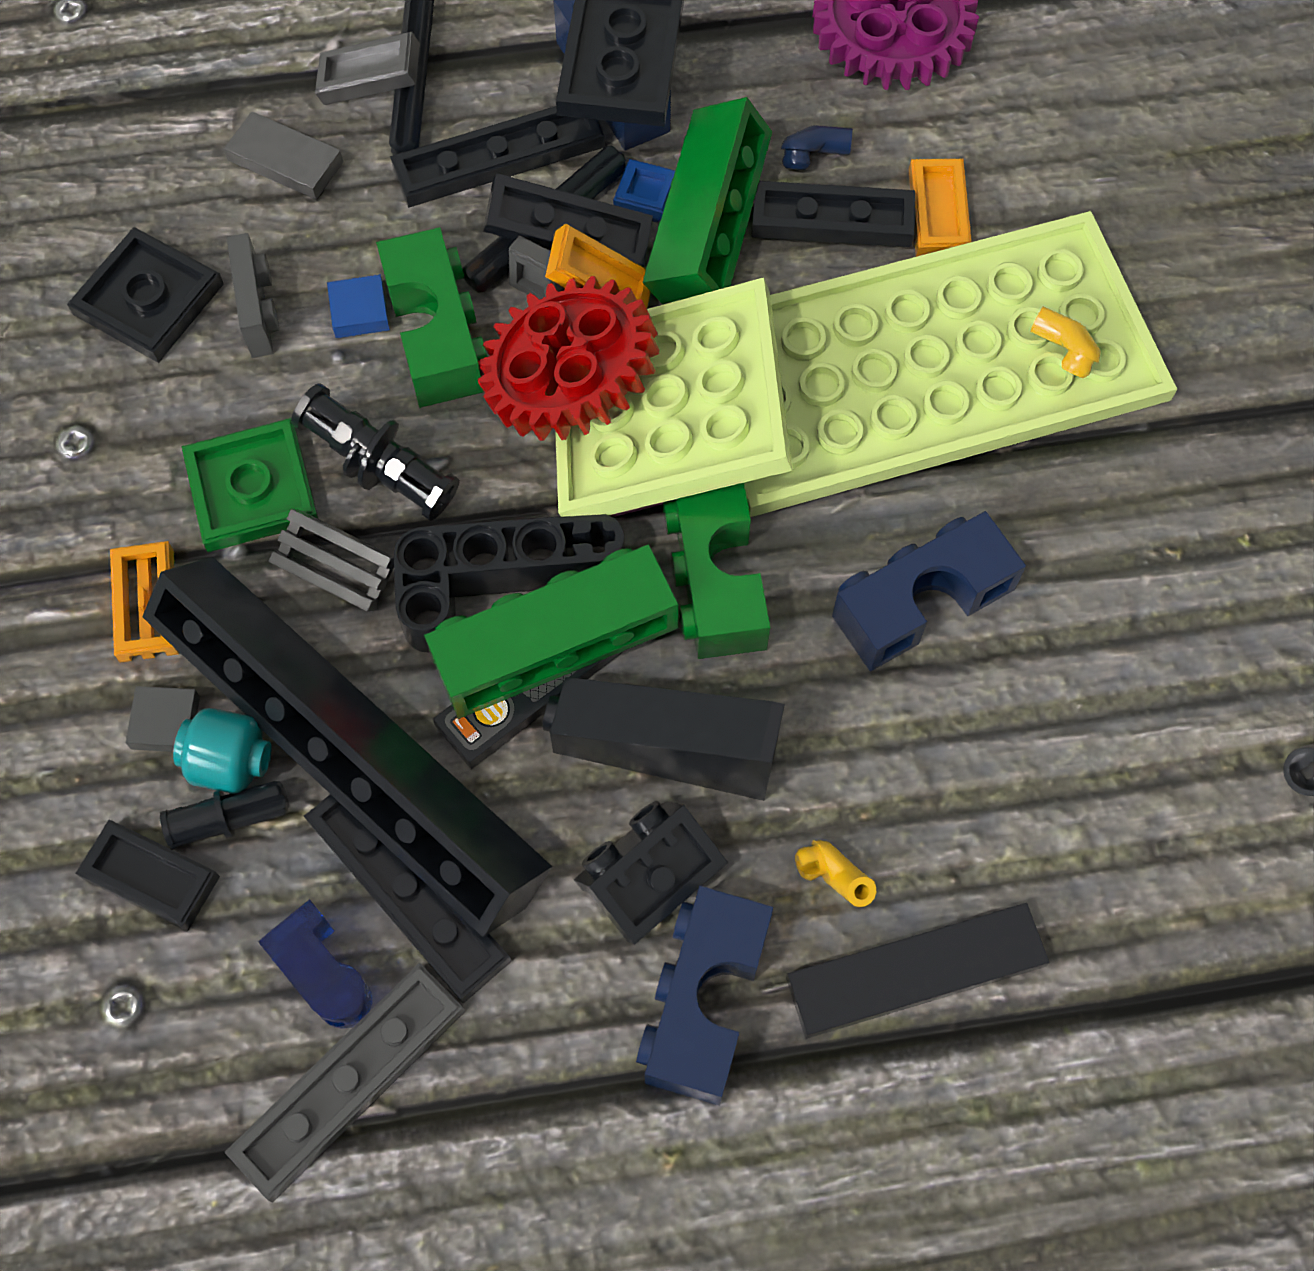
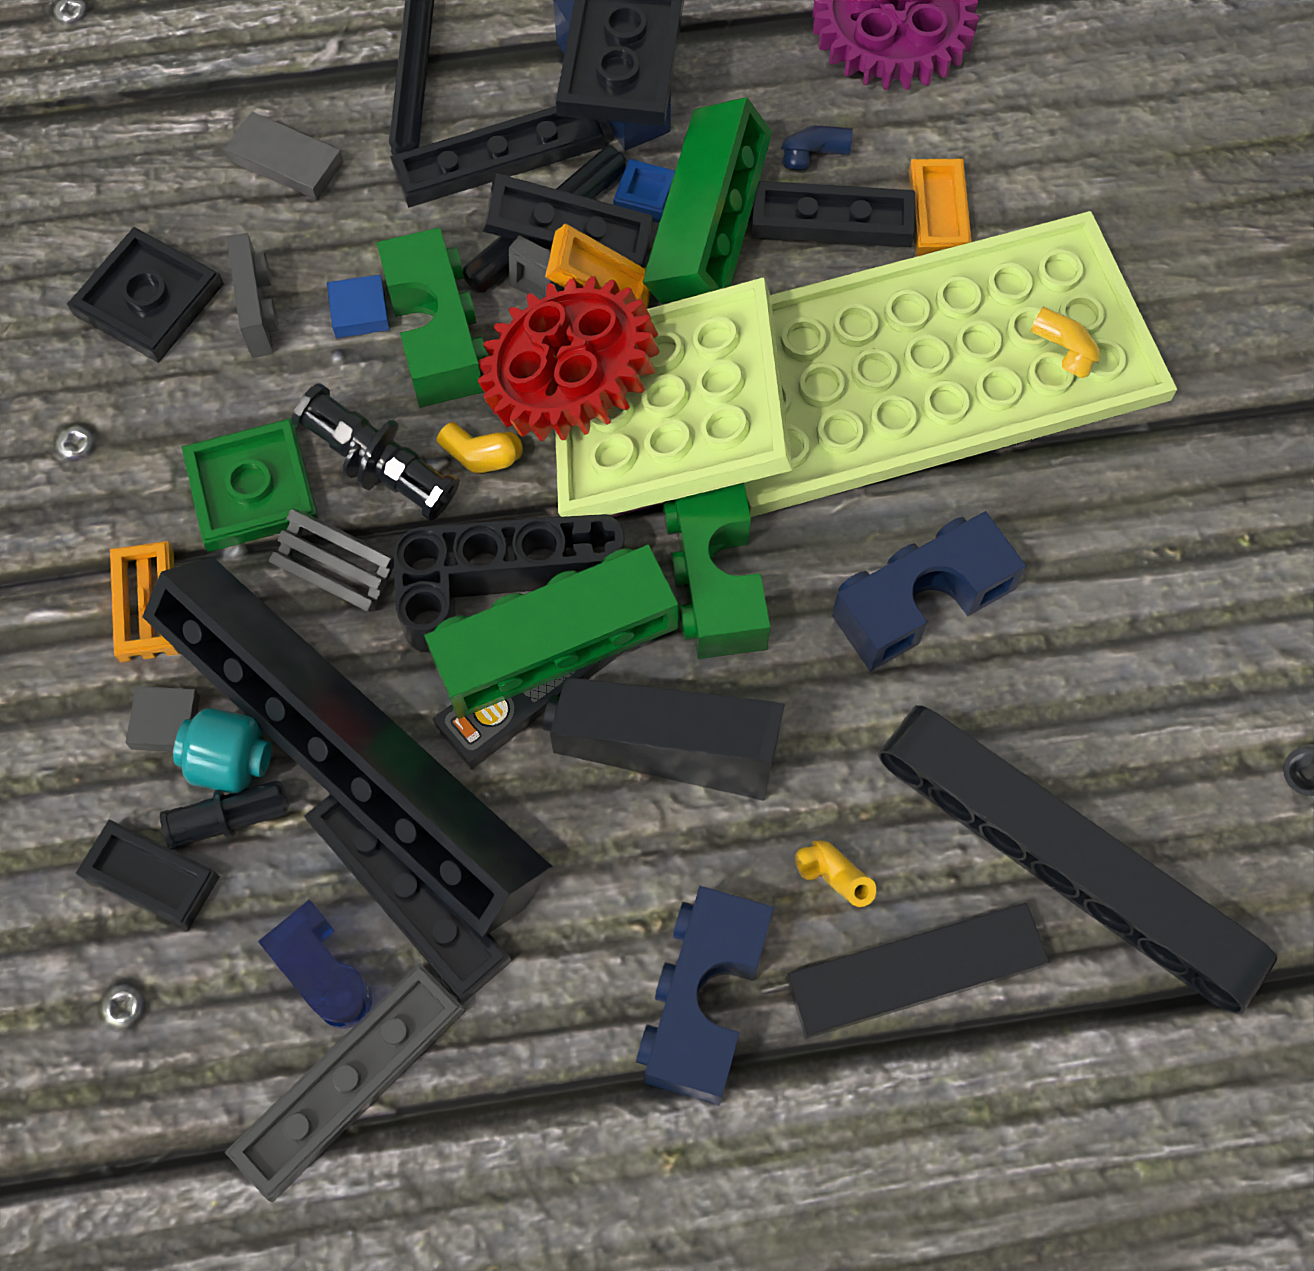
flat silver tile [315,32,420,105] -> none
black bracket [574,801,728,945] -> none
none -> yellow arm [436,422,523,474]
none -> black beam [878,705,1277,1014]

